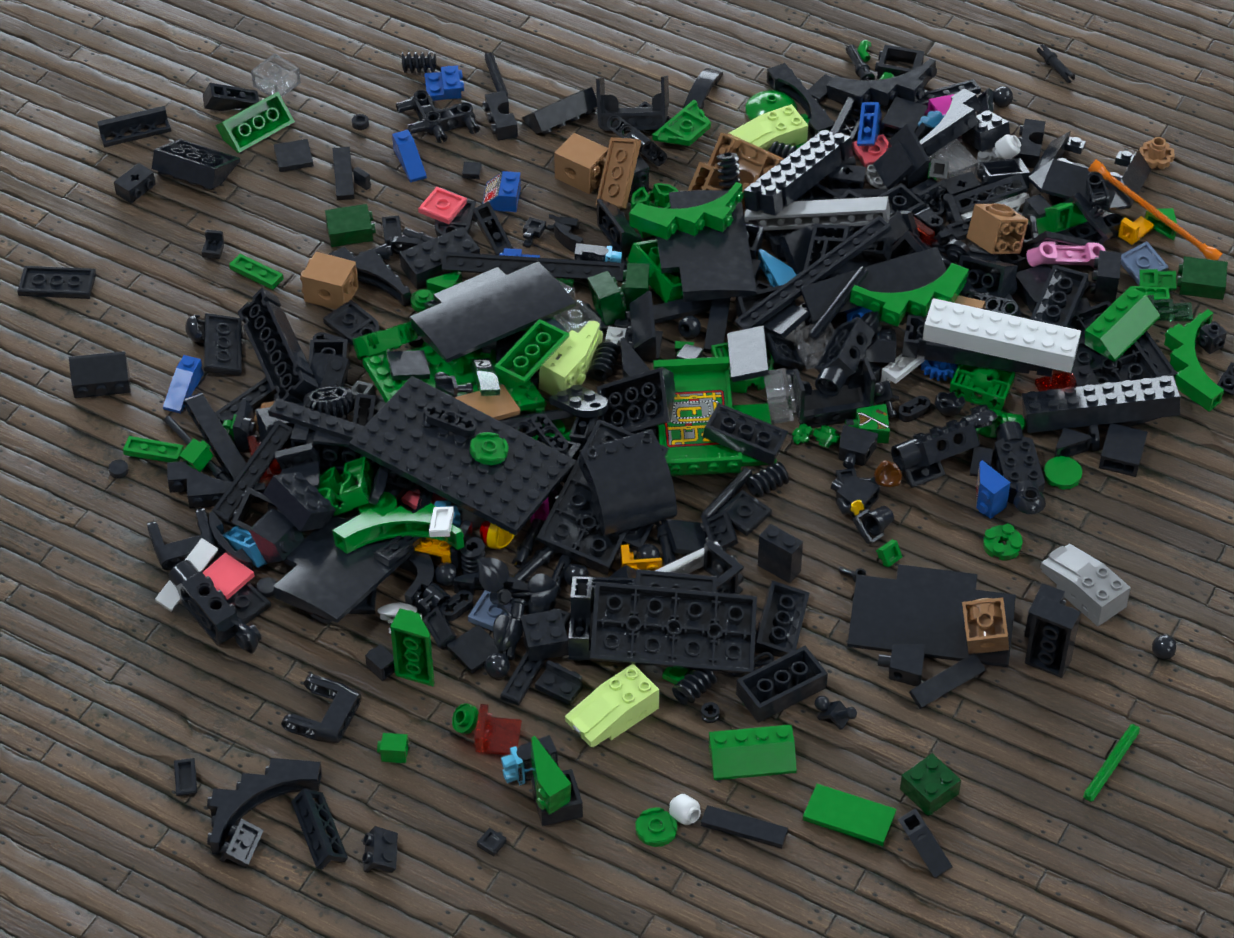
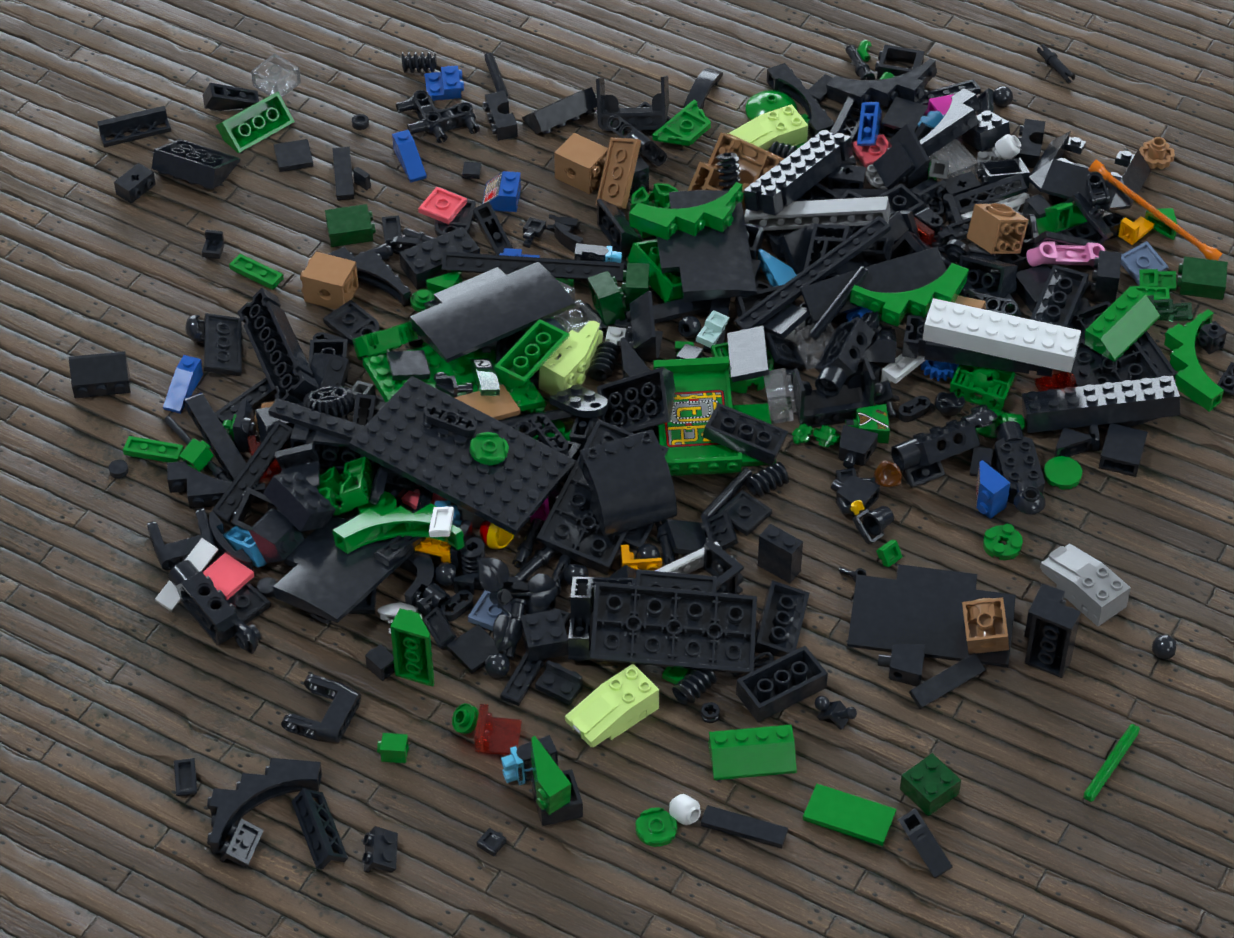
black tile [17,266,96,299] -> none
none -> light aqua slope [696,310,730,348]

